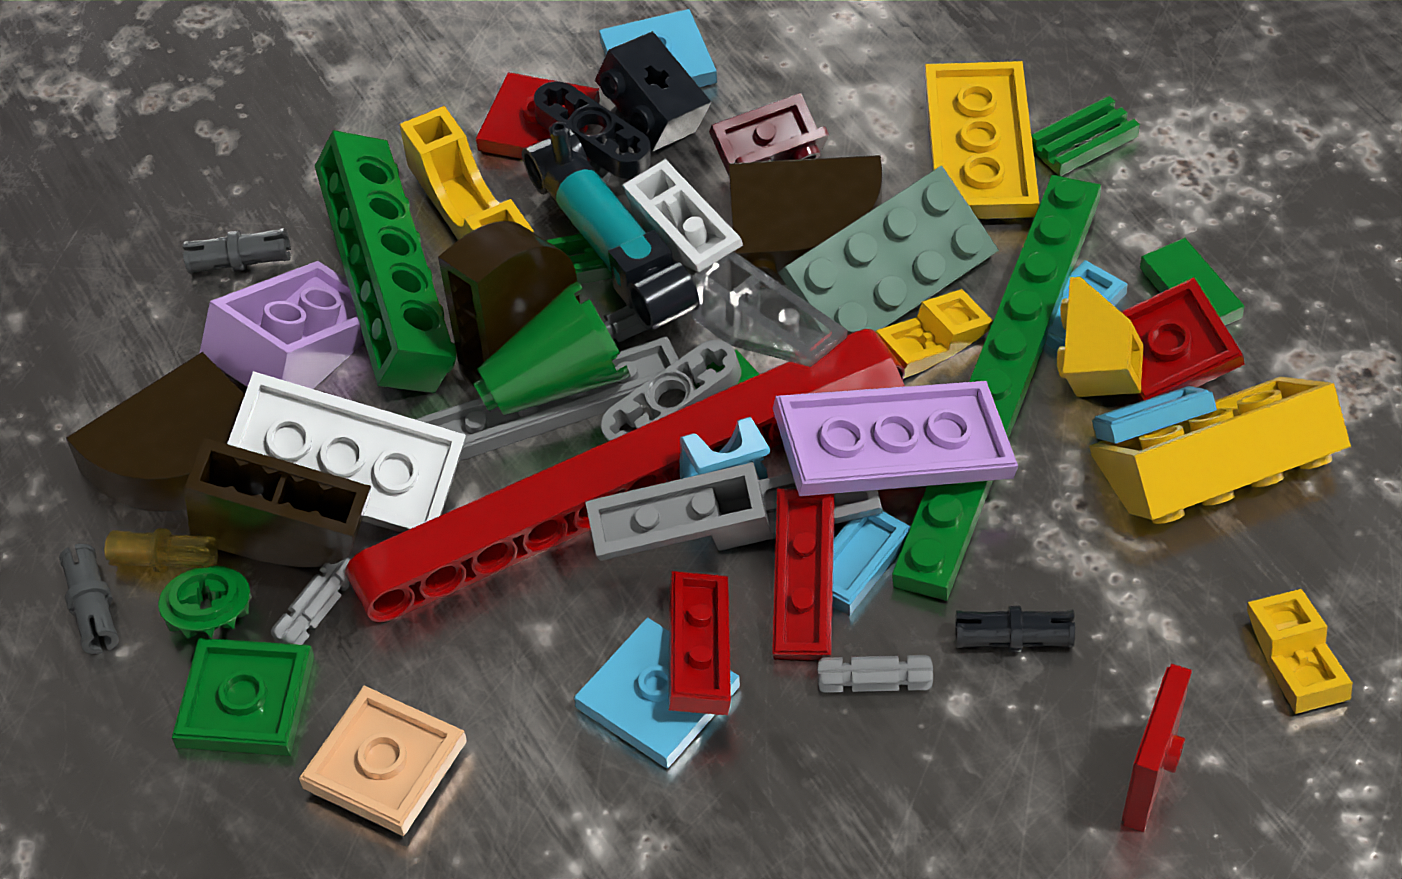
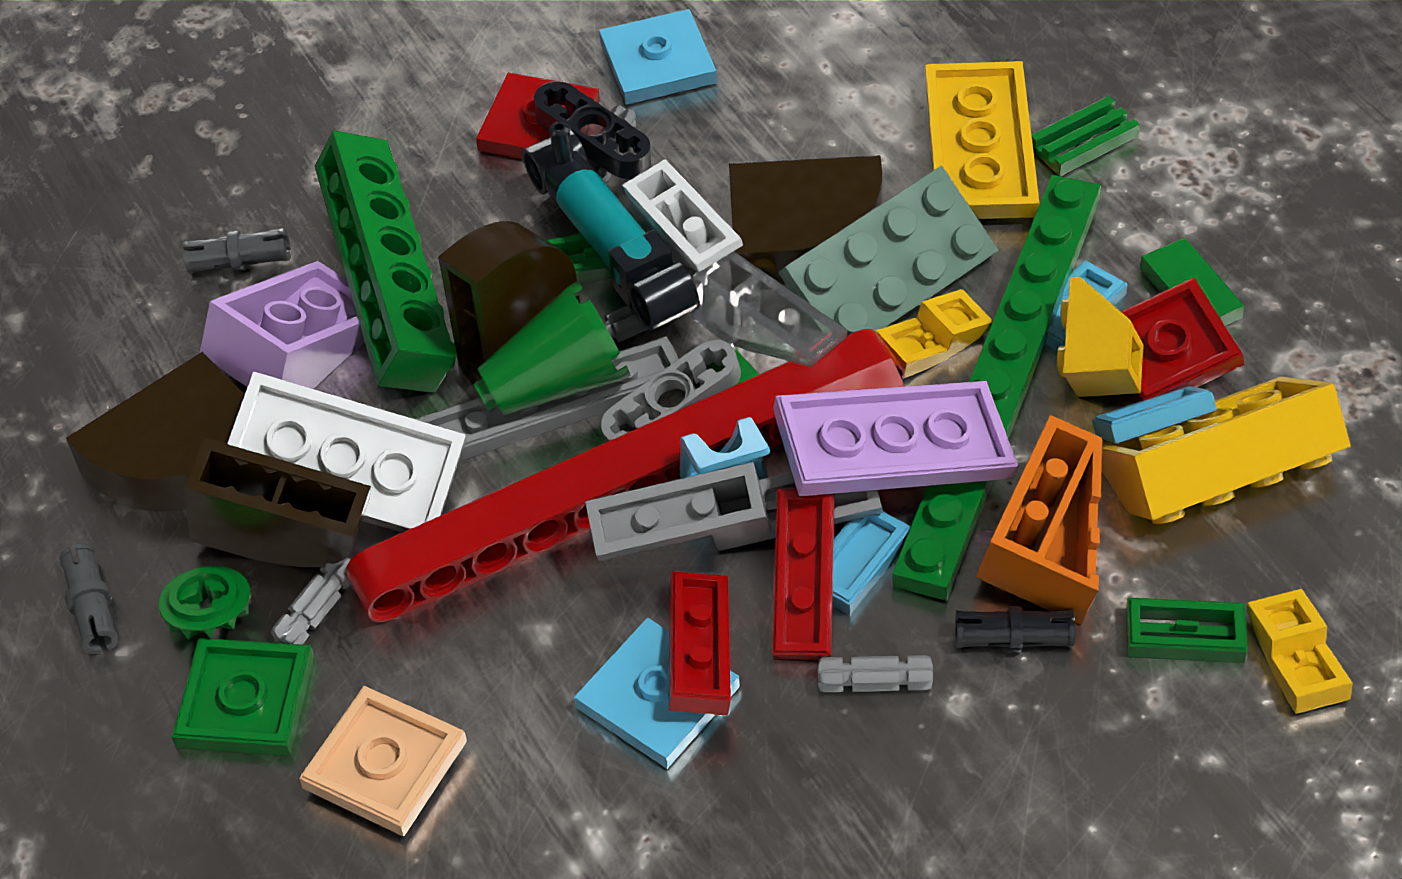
clear yellow axle [104,528,218,573] -> none
yellow arch [399,105,534,240] -> none
black brick [595,31,712,152] -> none
bracket [709,93,830,176] -> none
red plate [1122,663,1192,832] -> none
none -> orange wedge [976,415,1102,625]
none -> green tile [1125,597,1248,663]

